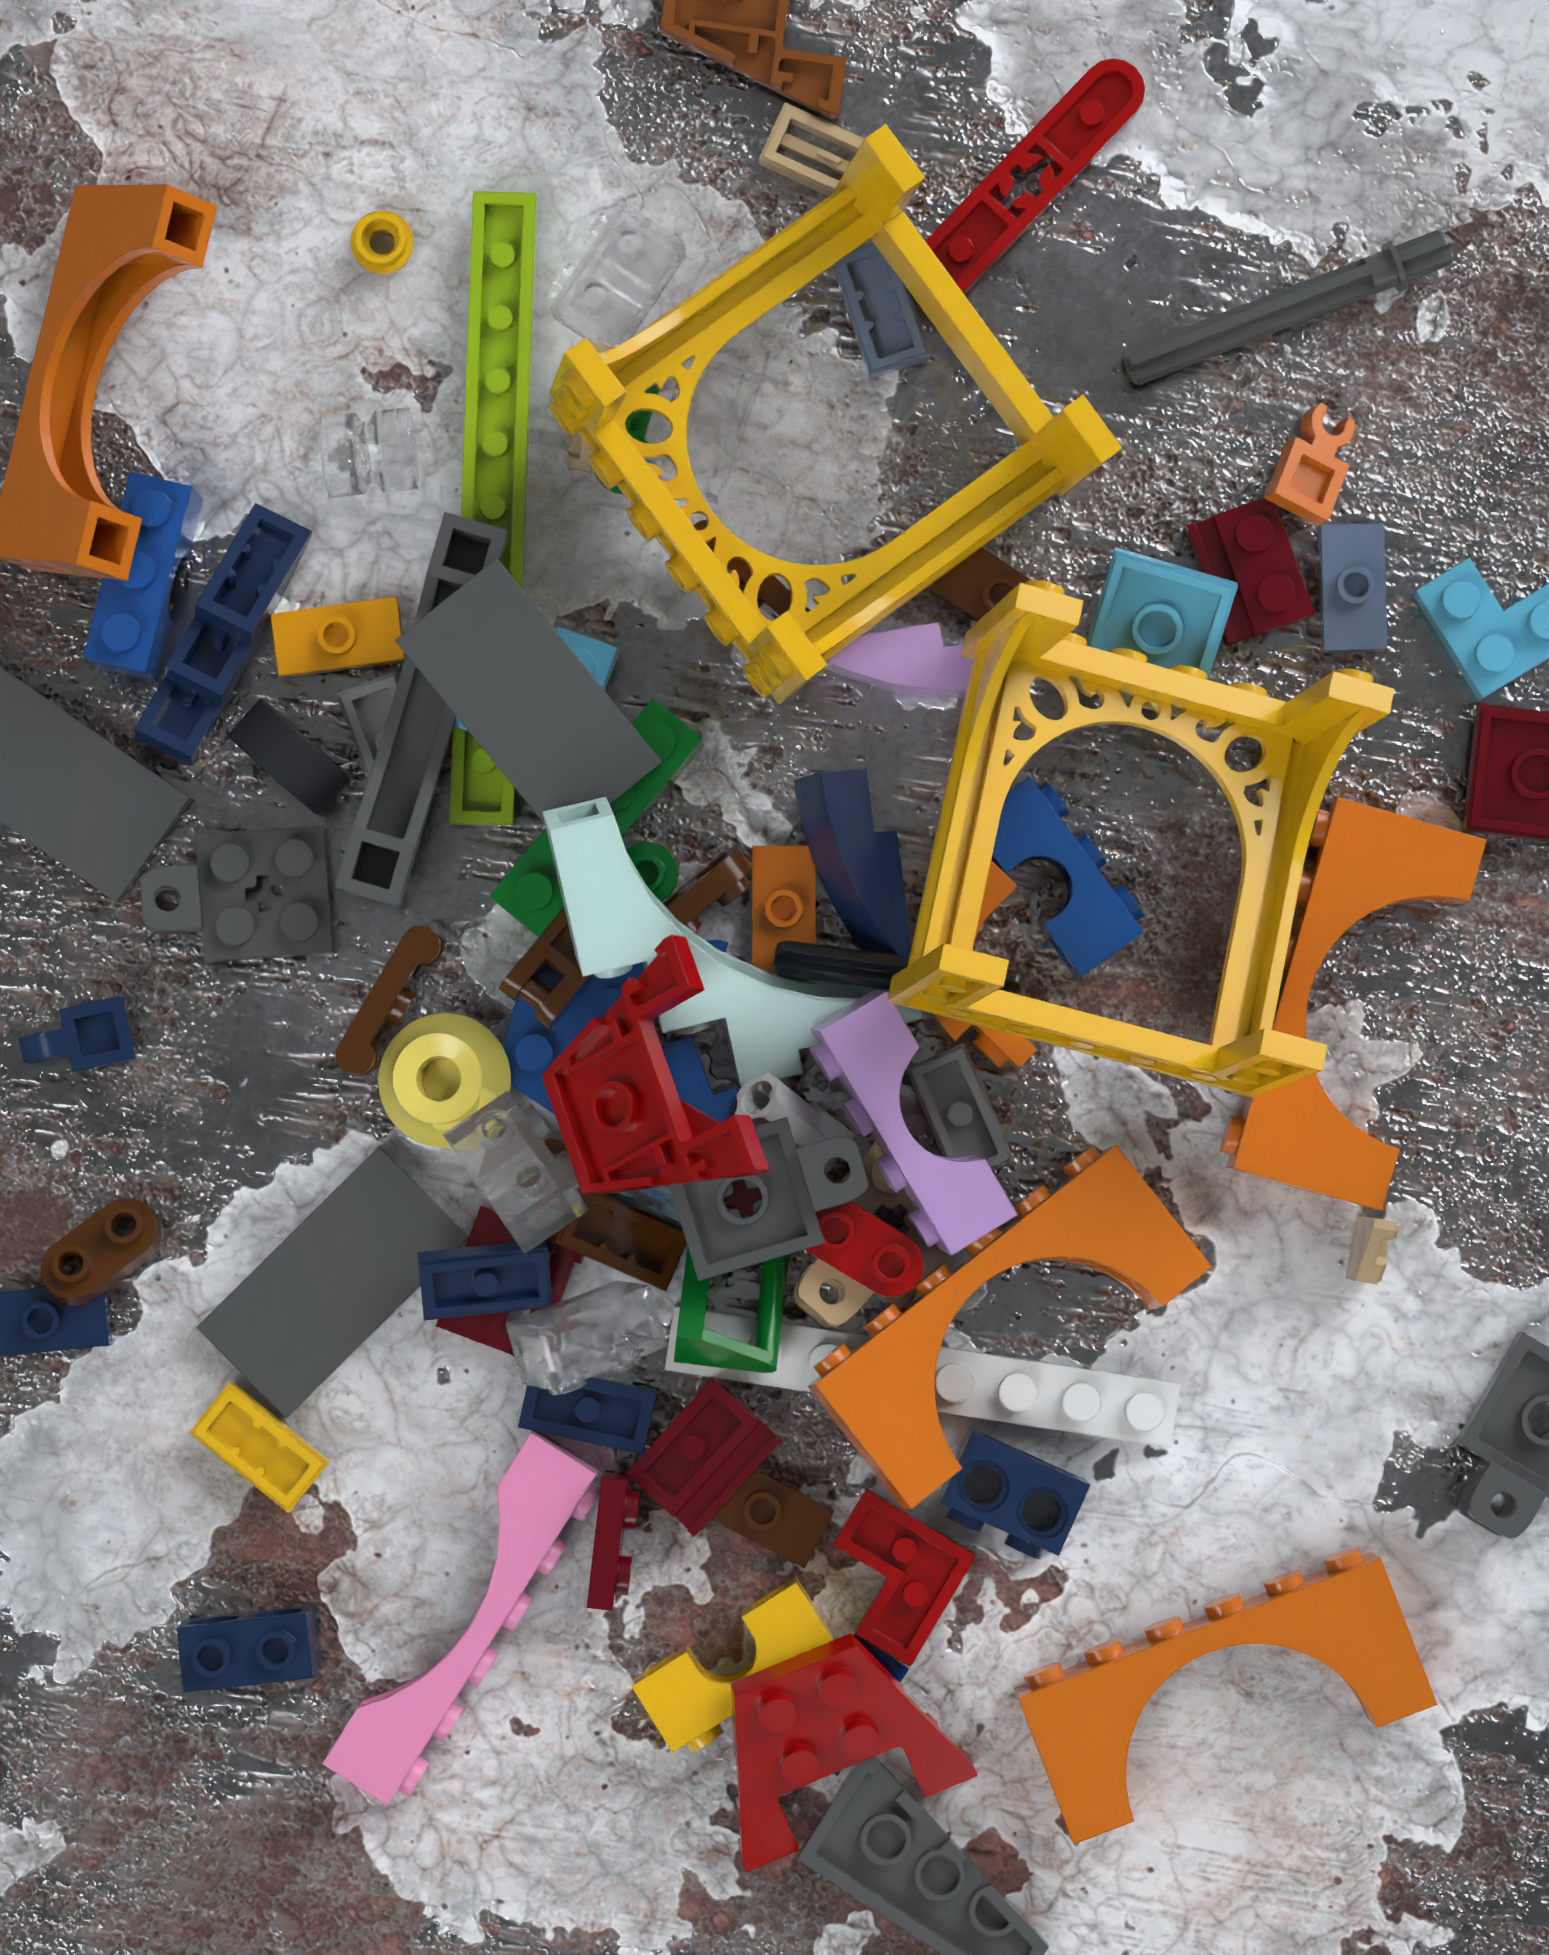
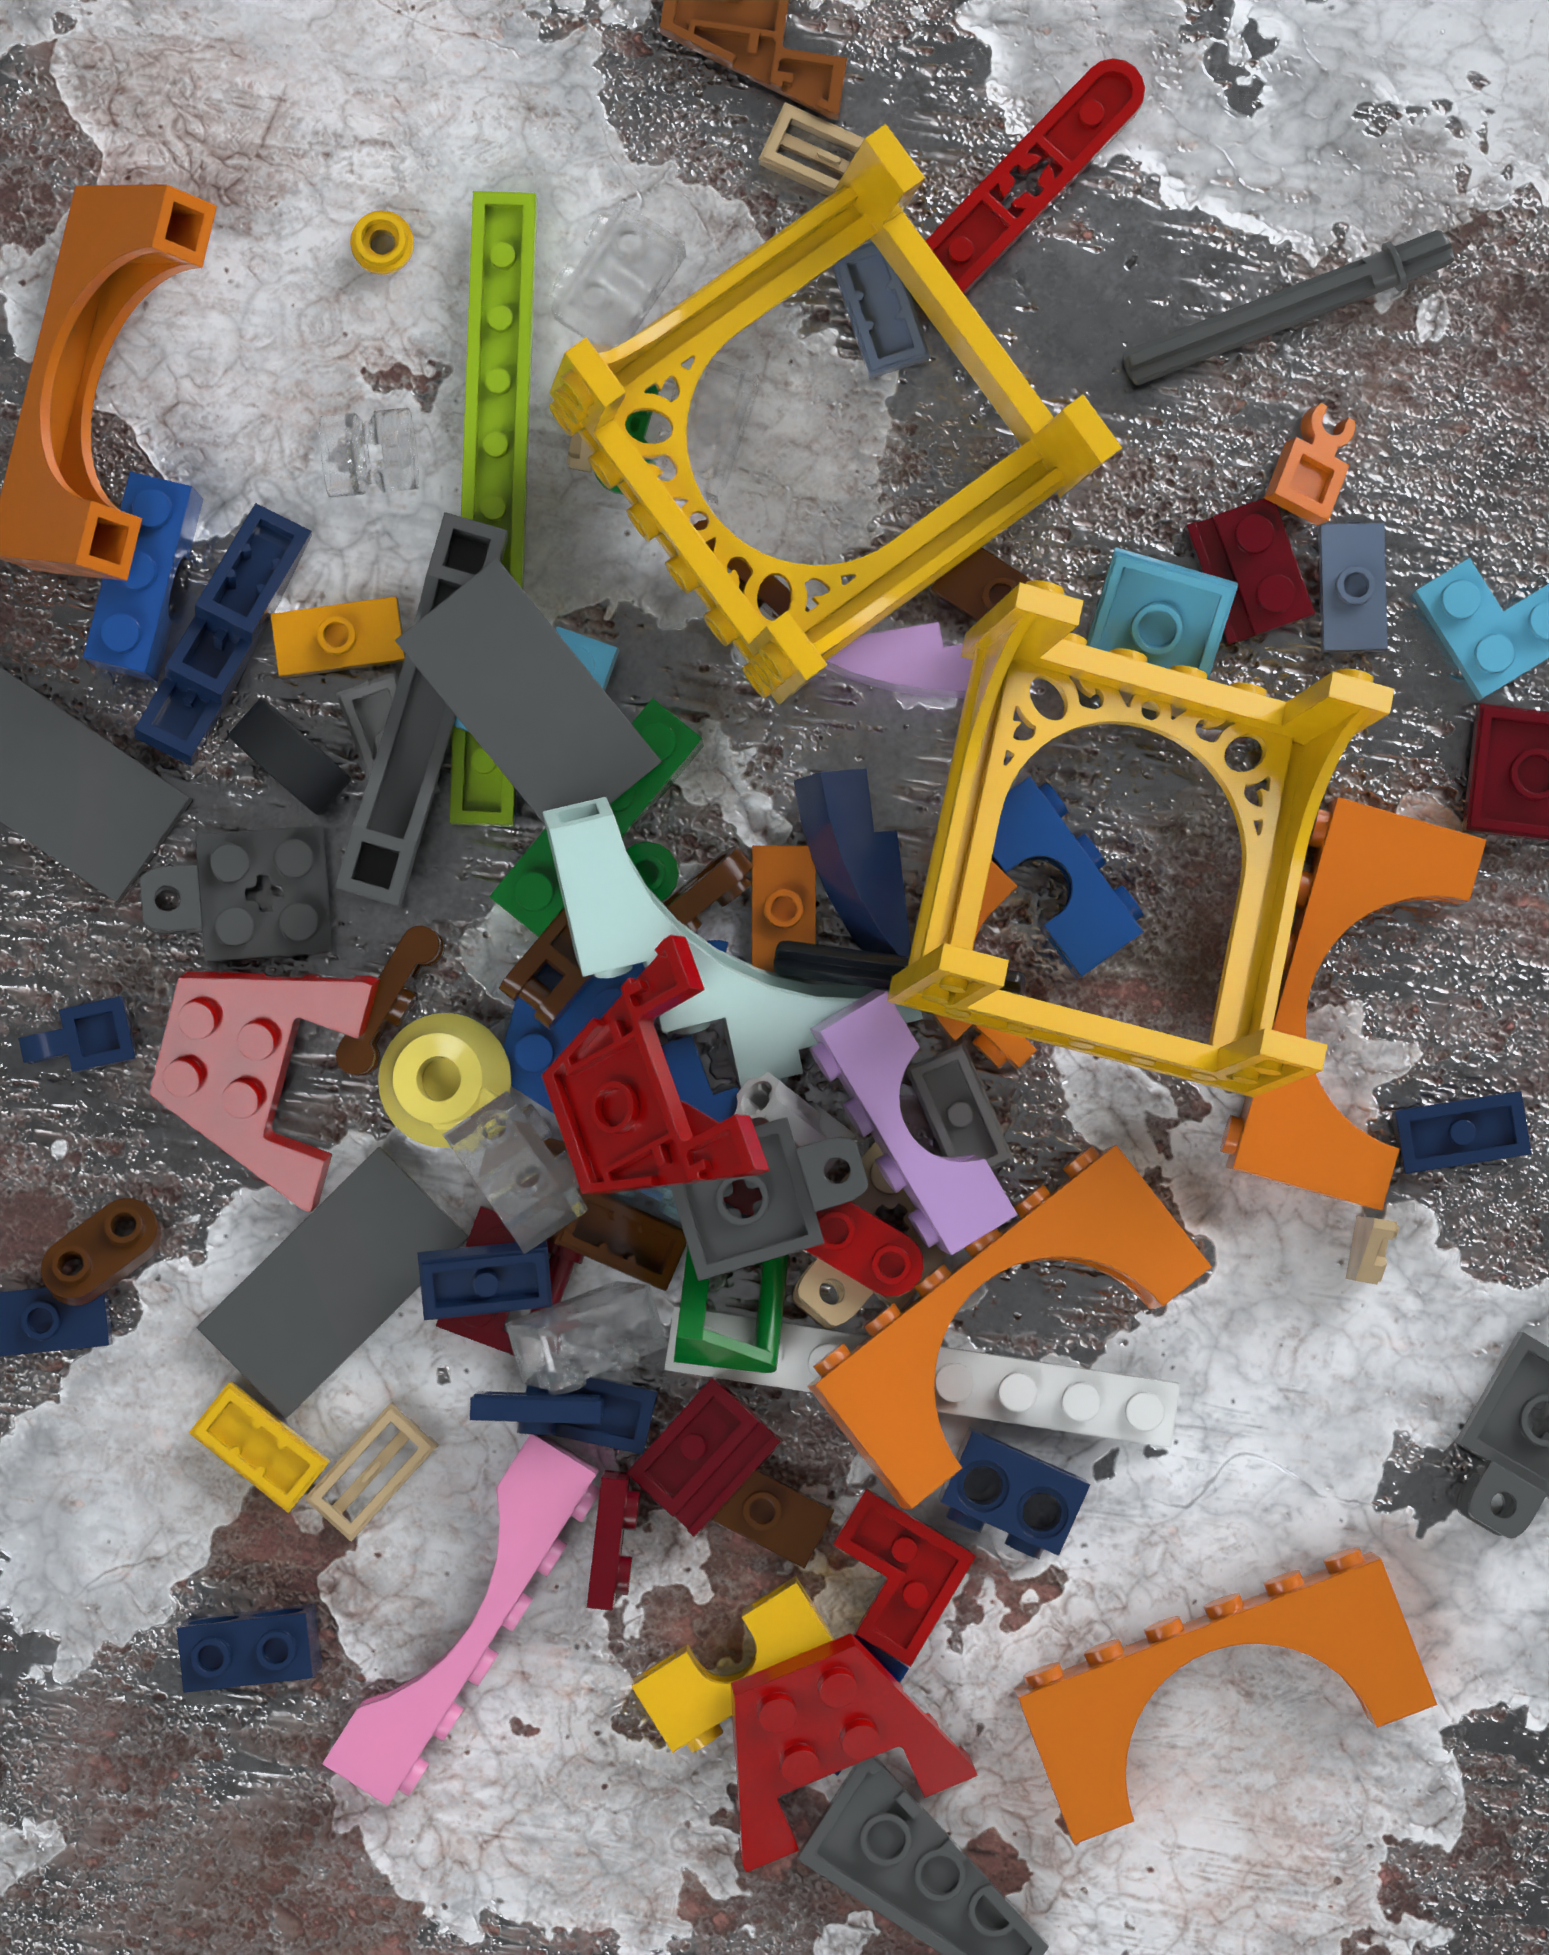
none -> wing [149,971,380,1212]
none -> tan tile [304,1402,439,1541]
none -> dark blue plate [470,1391,604,1435]
none -> dark blue plate [1391,1091,1532,1174]

